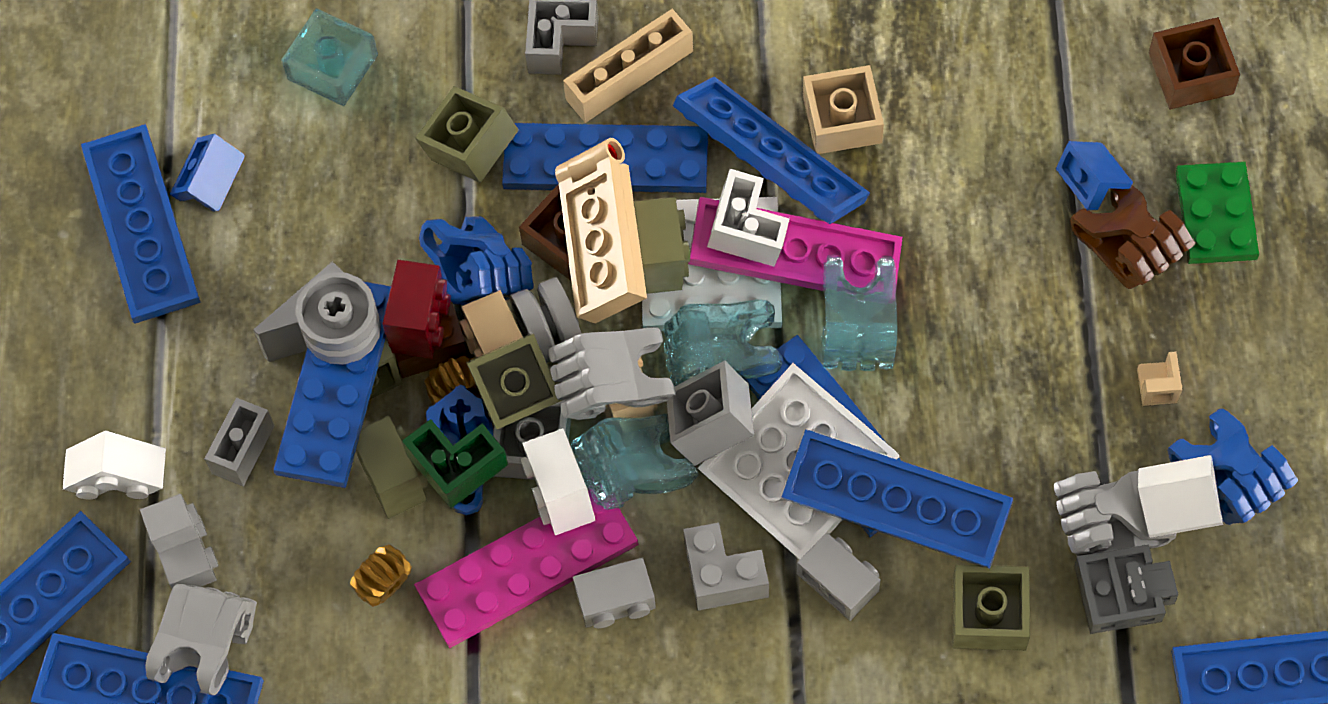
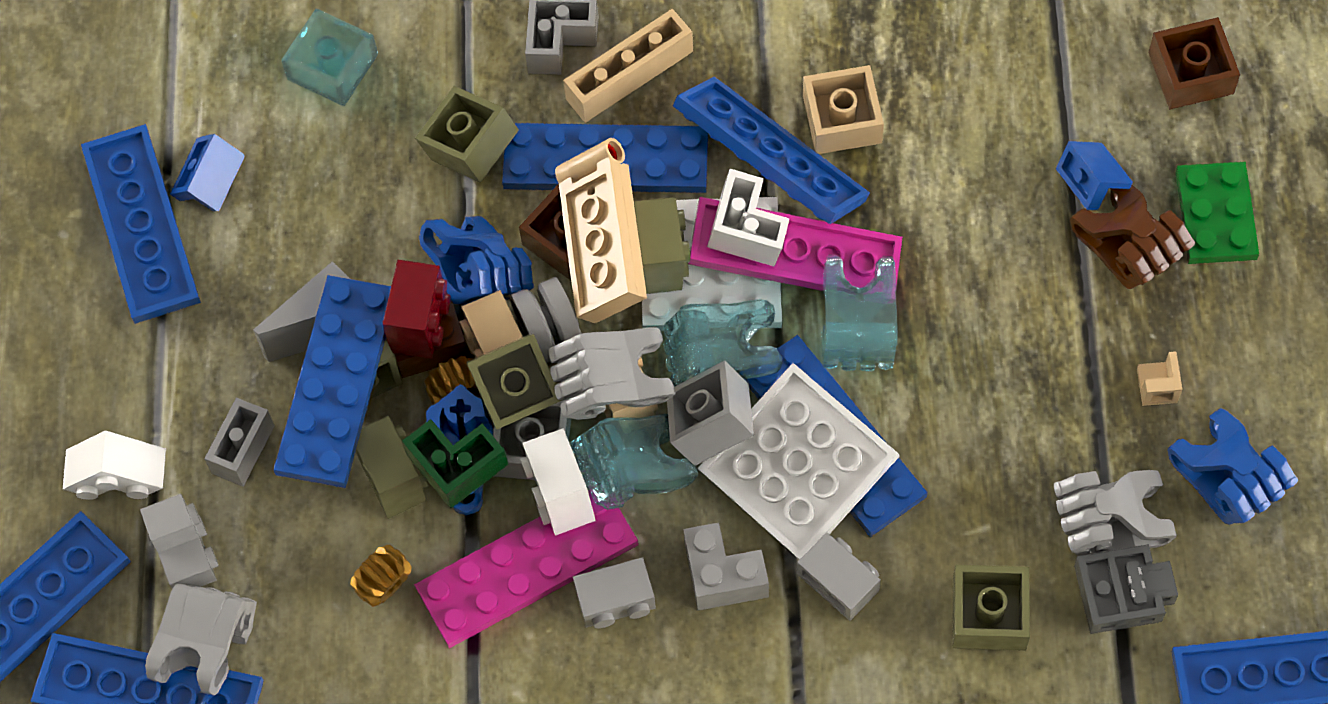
light grey wheel [296,272,381,364] -> none
blue plate [782,429,1013,569] -> none
white slope [1138,455,1223,538] -> none

